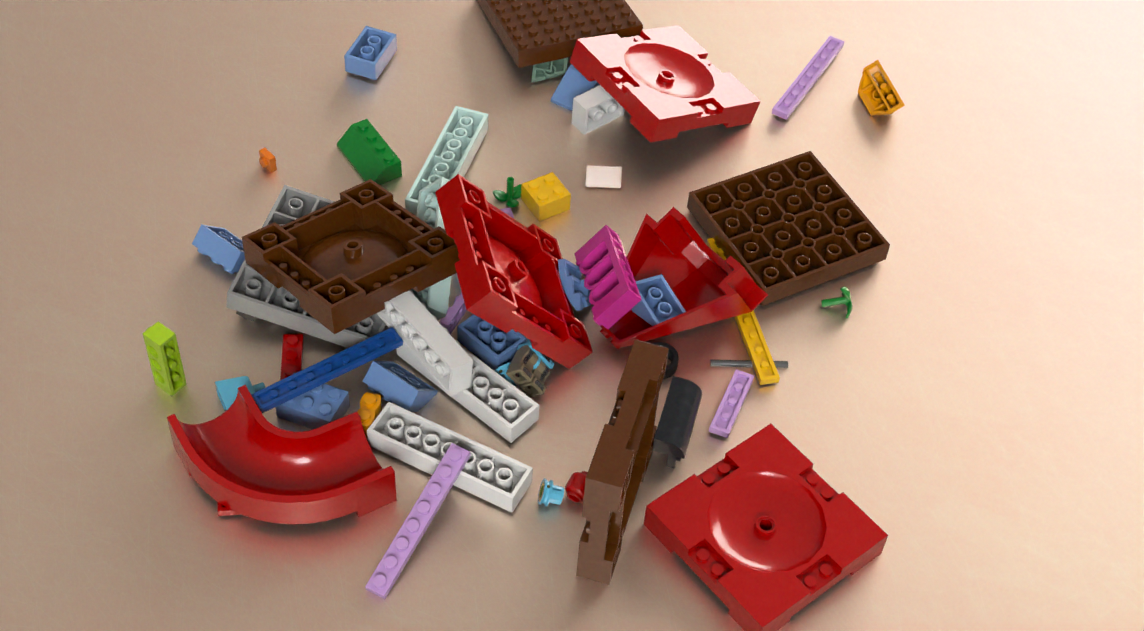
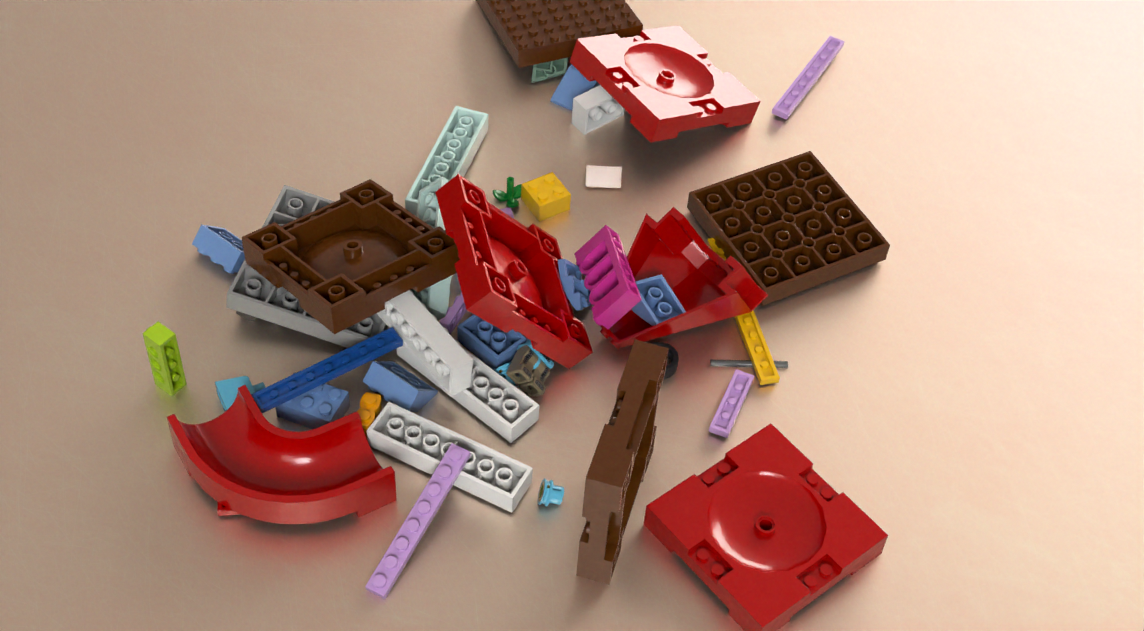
orange plate [259,147,277,173] -> none
red plate [280,334,304,380] -> none
green slope [337,119,402,185] -> none
medium blue brick [344,26,397,80] -> none
red head [565,471,588,503] -> none
black brick [652,376,702,468] -> none
green plant [821,286,853,318] -> none
light orange wedge [858,60,905,116] -> none

